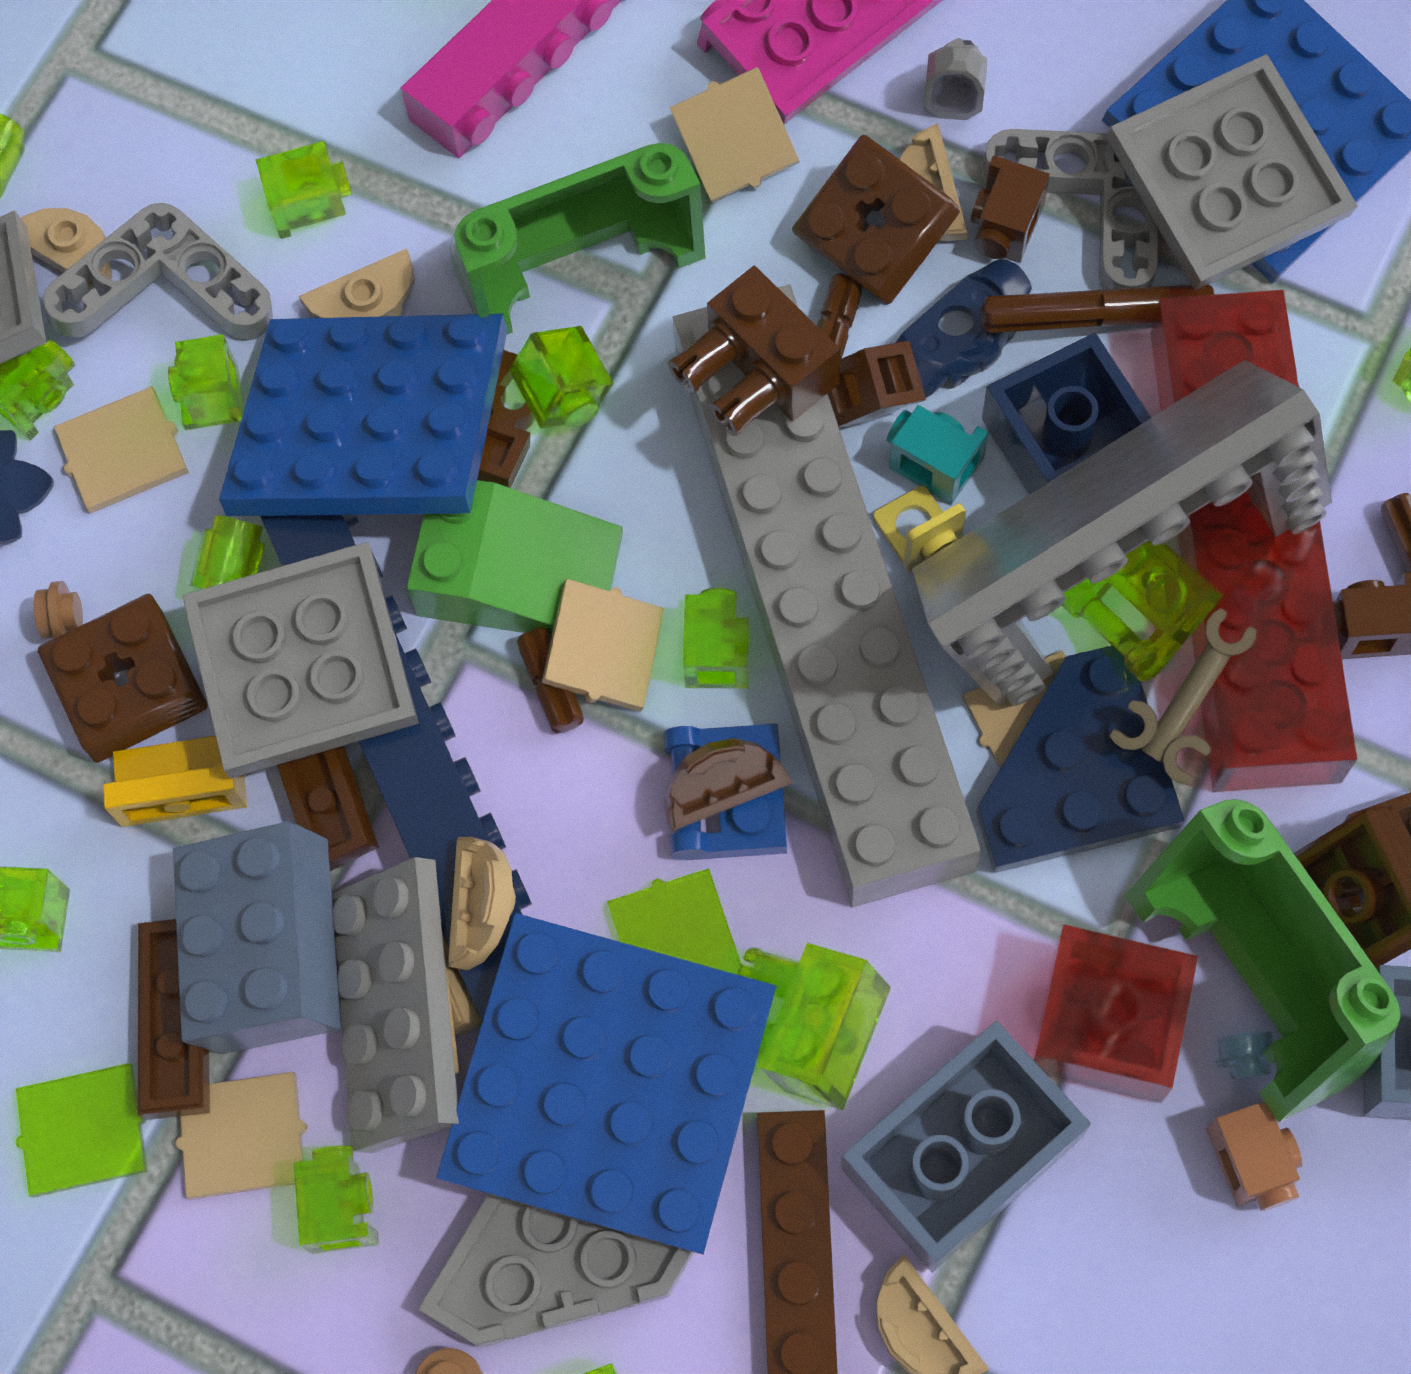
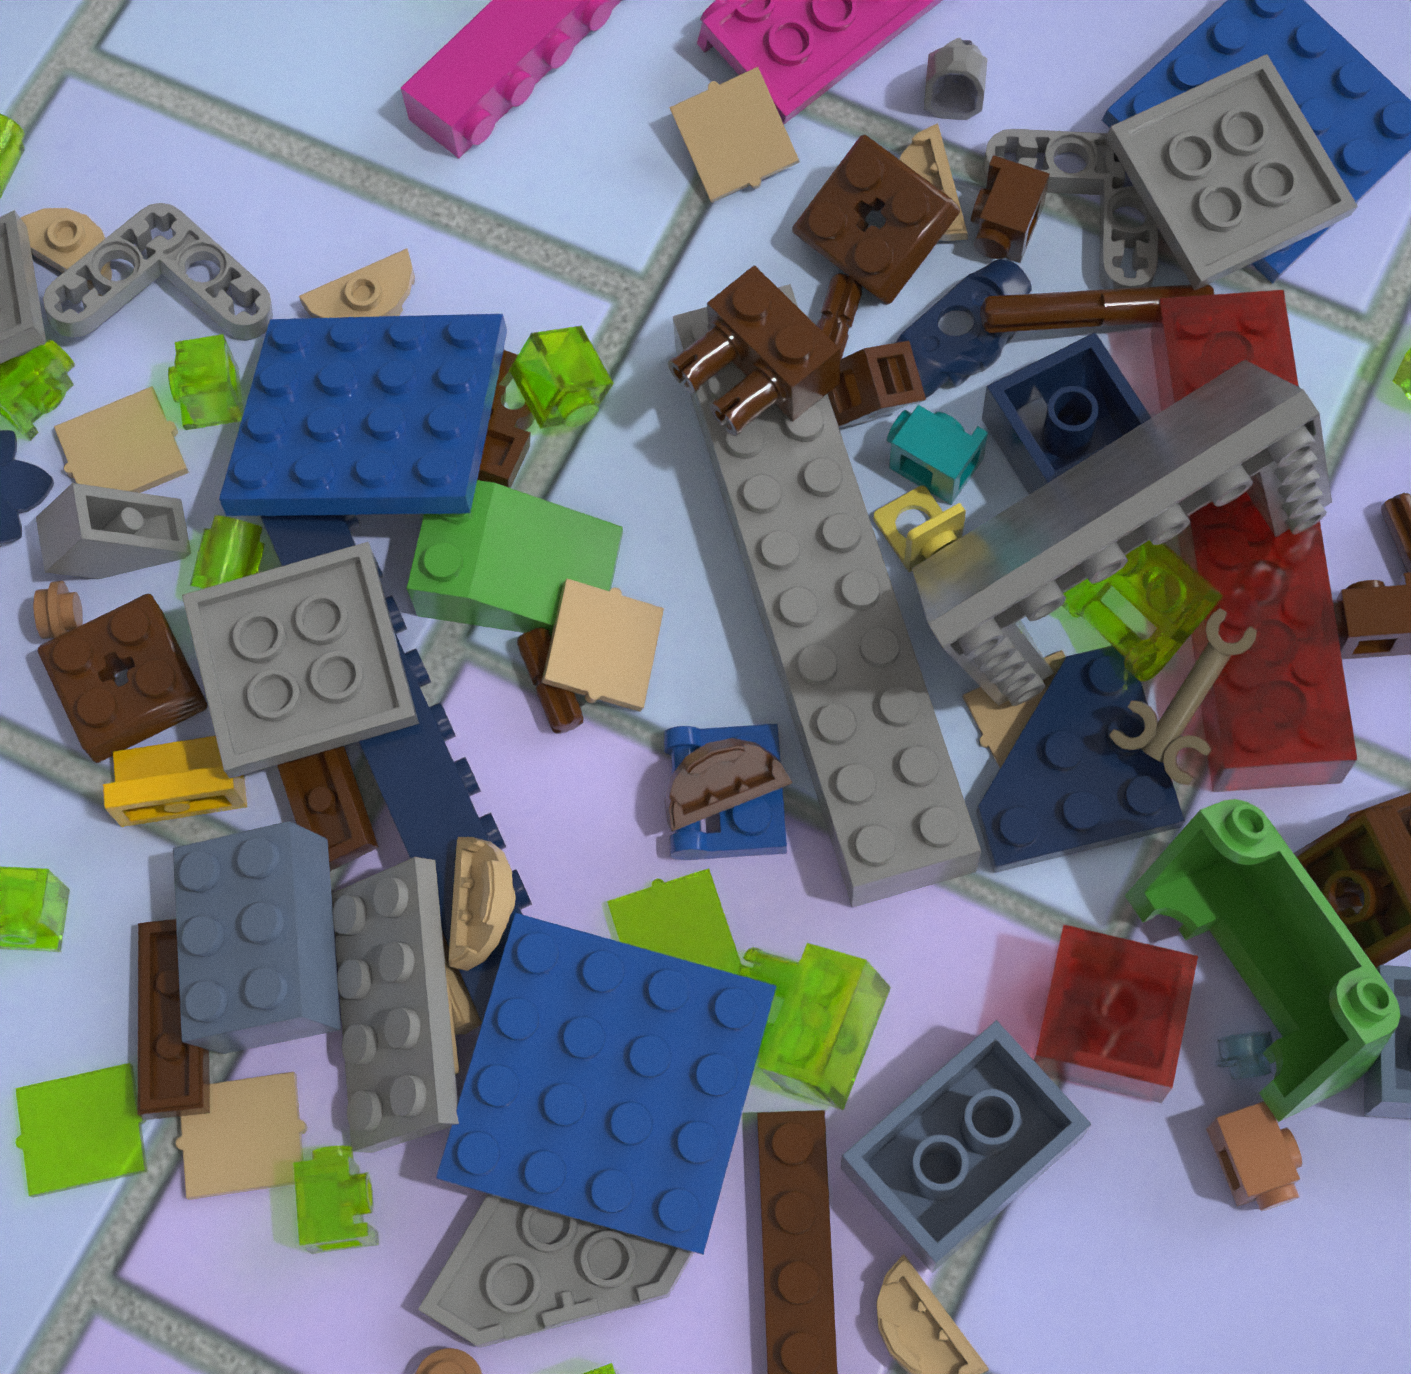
clear neon green brick [256,141,353,239] -> none
bright green windscreen [449,143,706,334] -> none
clear neon green brick [683,588,749,689] -> none
none -> light grey slope [36,483,191,579]

